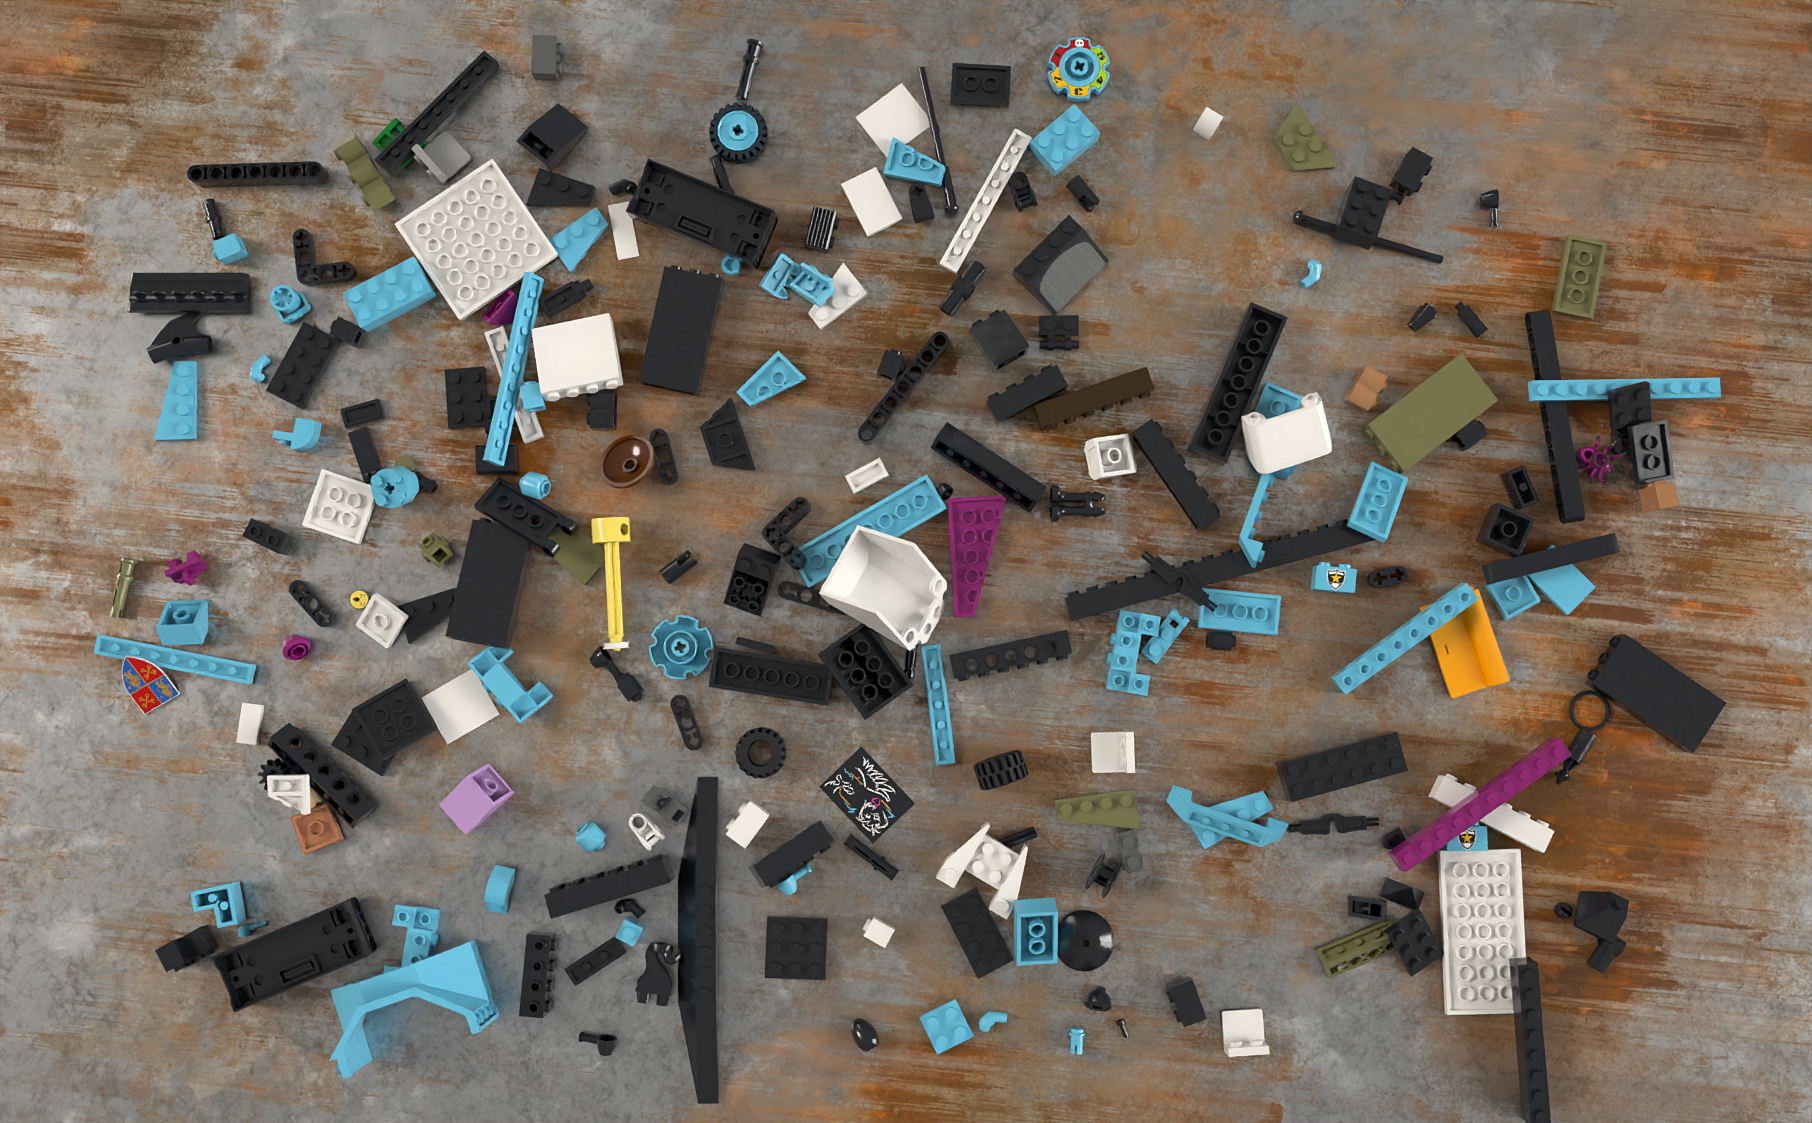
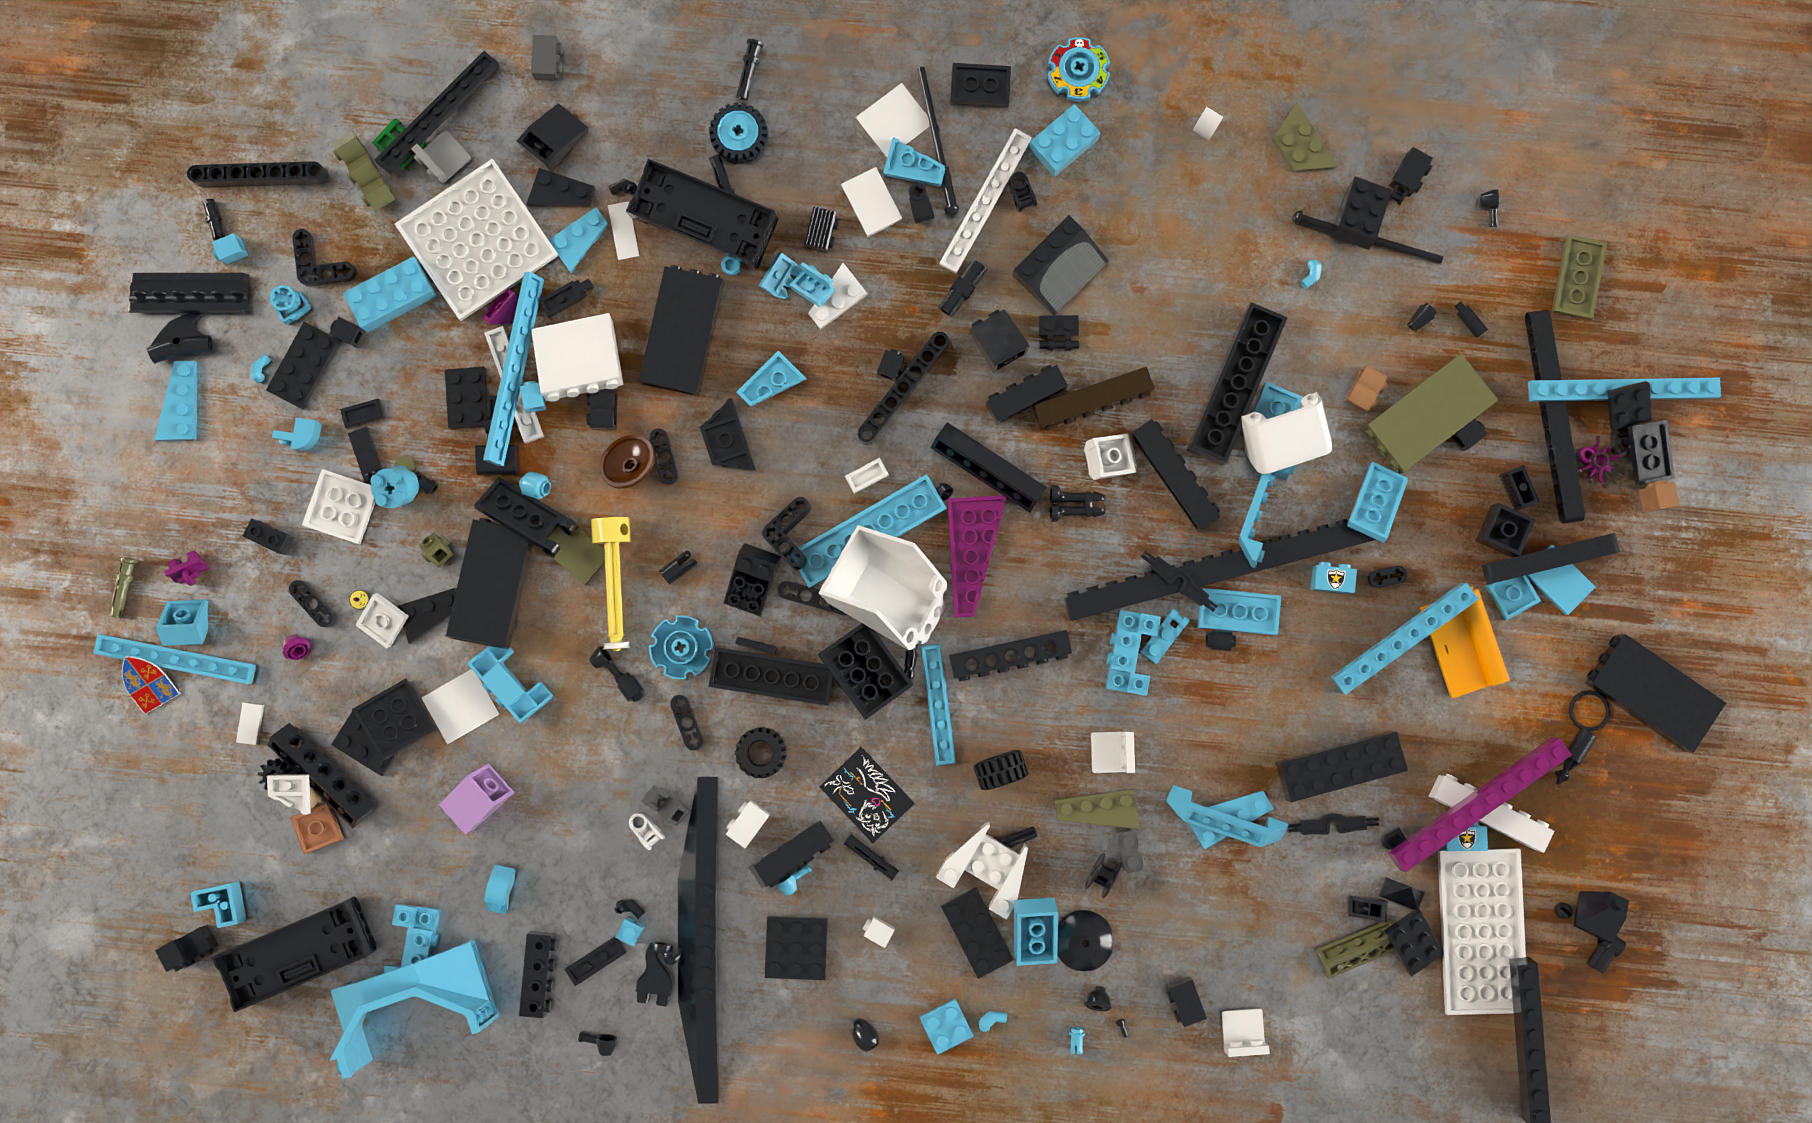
medium azure hand [238,921,268,937] -> none
black brick [544,854,674,919] -> none
medium azure head [575,822,606,852] -> none
black hinge [1066,175,1100,212] -> none

